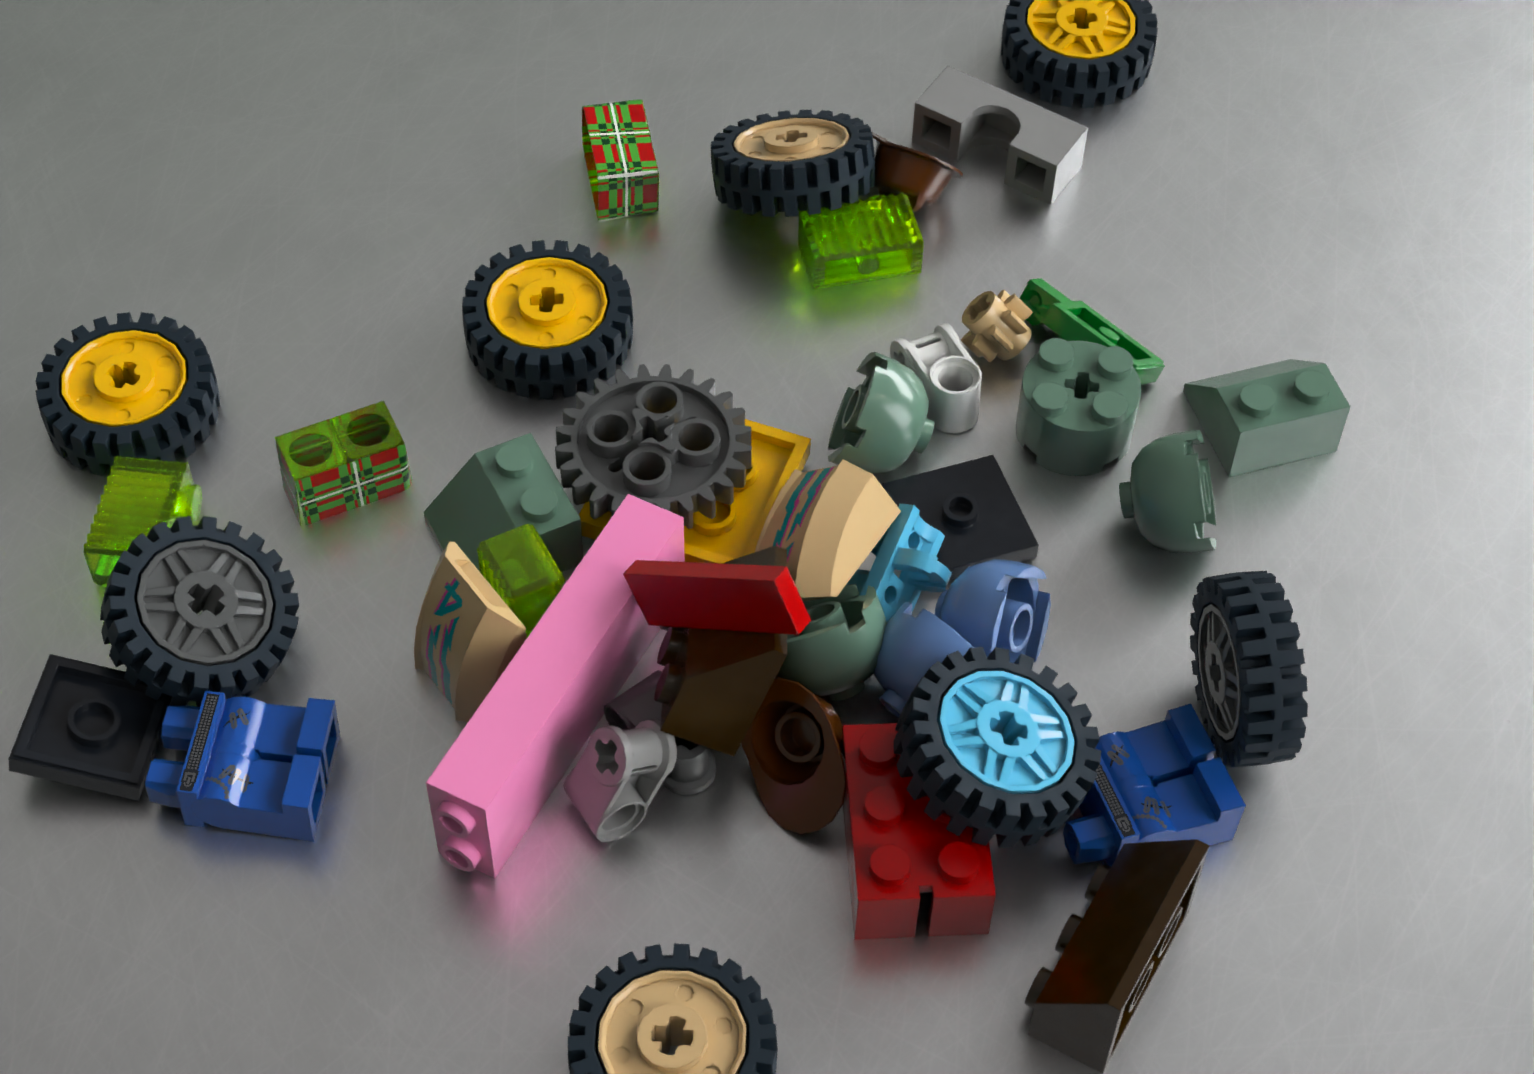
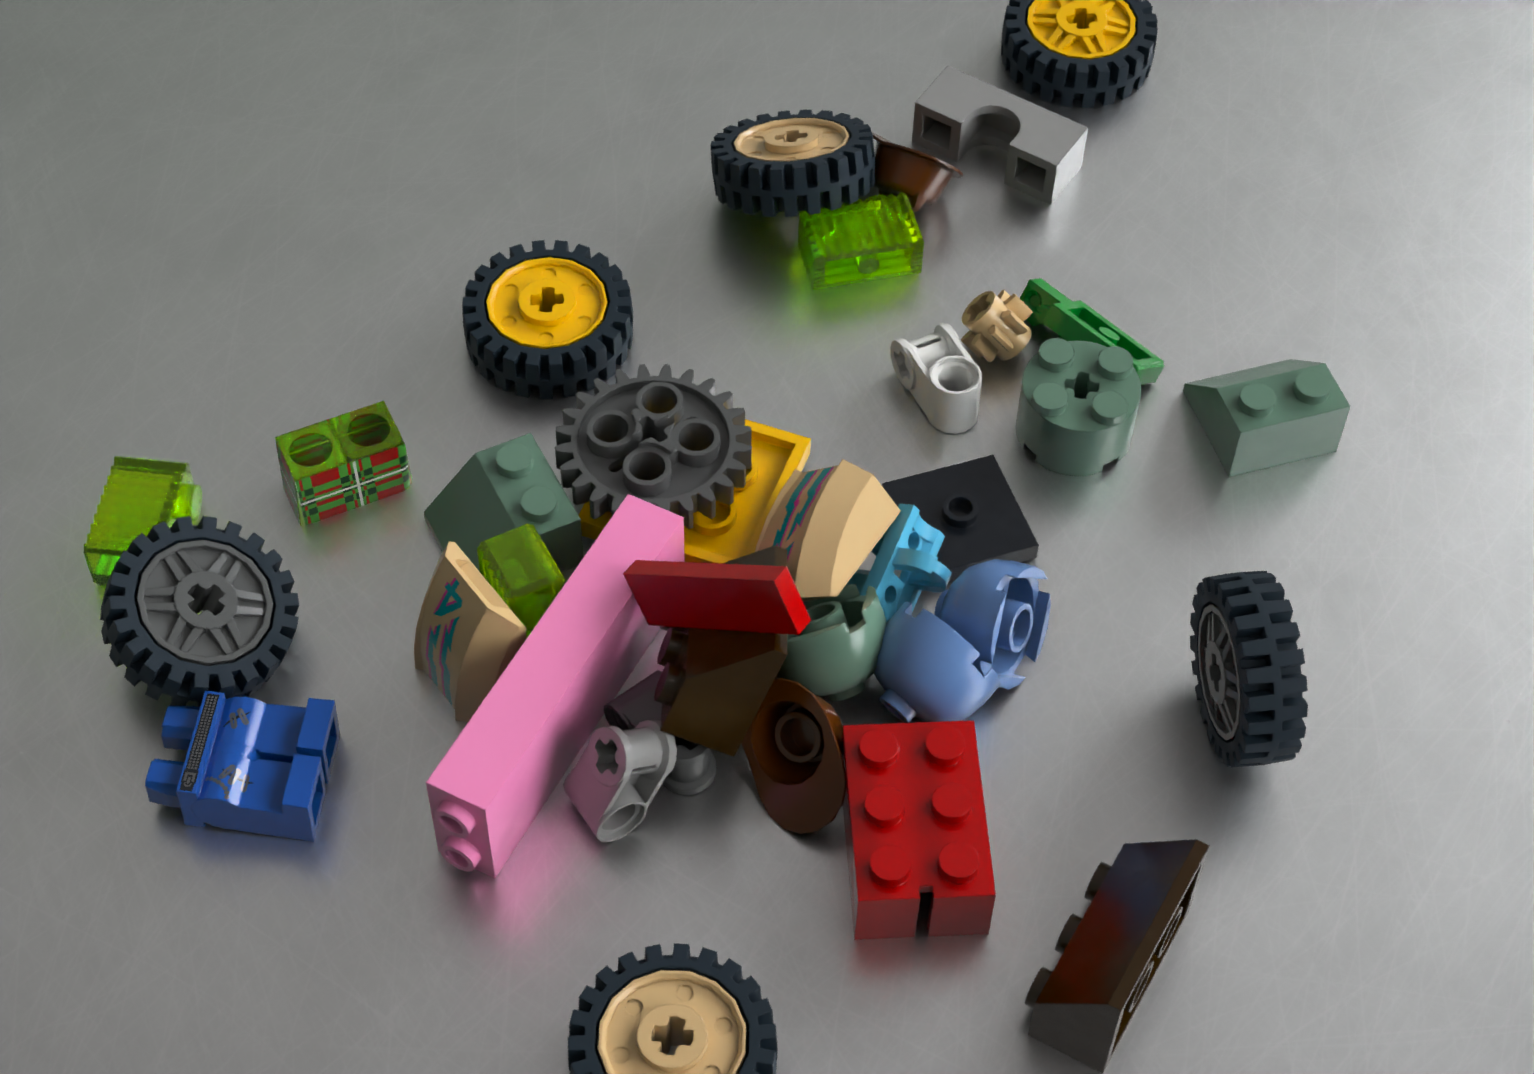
black plate [9,654,172,801] -> none
wheel [35,312,220,478] -> none
piece [582,99,659,222] -> none
sand green cylinder [828,352,935,474] -> none
wheel [893,647,1101,848] -> none
blue hips [1063,703,1246,866] -> none
sand green cylinder [1119,430,1216,553] -> none

